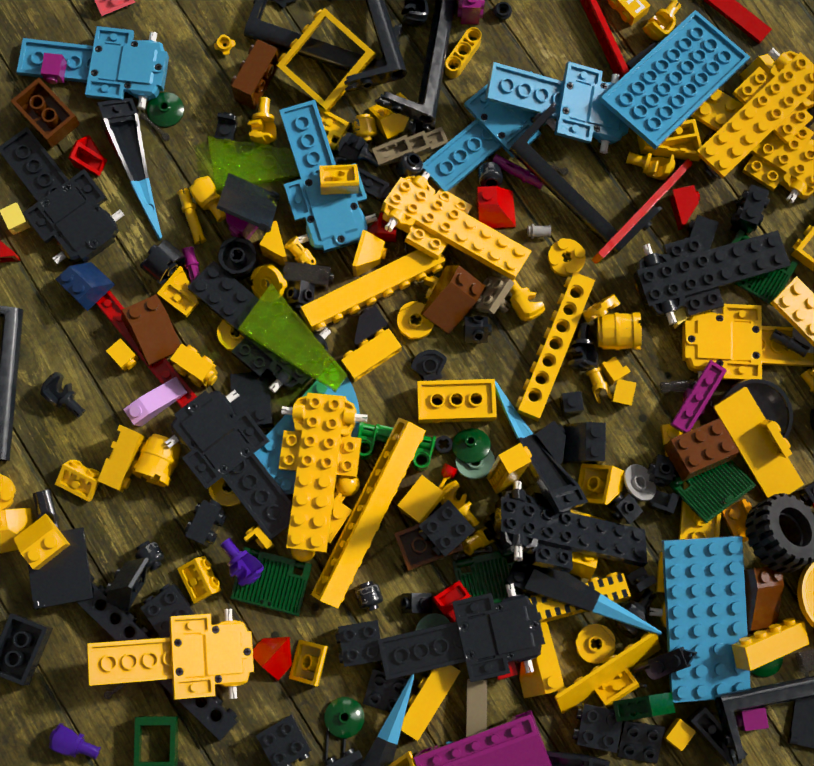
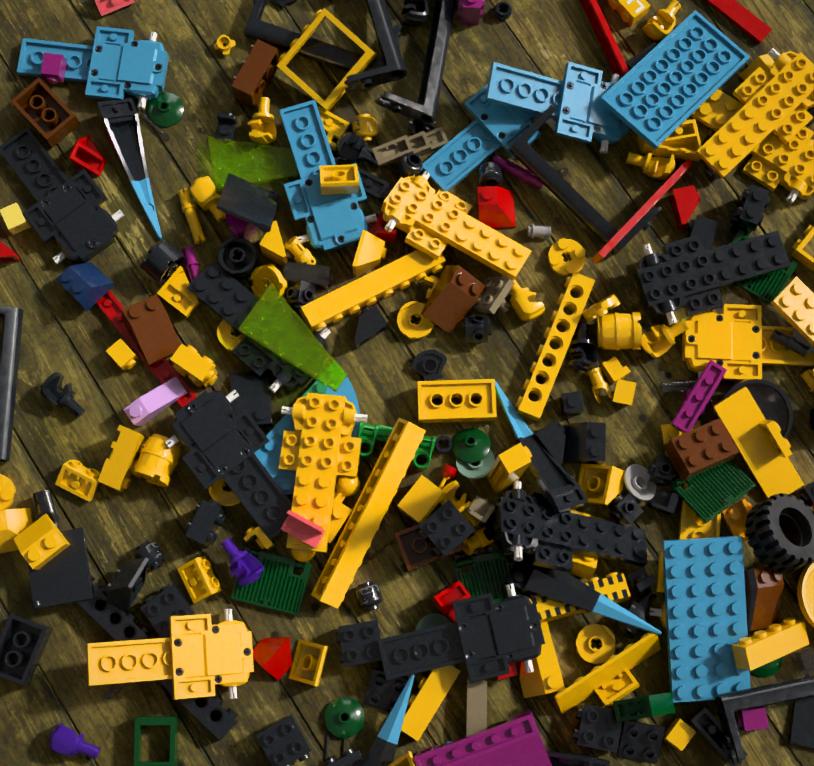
yellow brick [341,328,402,382] -> none
yellow slope [368,92,409,139] -> none
black bracket [400,593,432,614] -> none
yellow beam [445,27,482,79] -> none
black plate [631,647,697,688] -> none
none -> coral panel [281,509,326,549]
none -> dark tan panel [466,496,495,523]
none -> yellow piece [641,319,689,358]

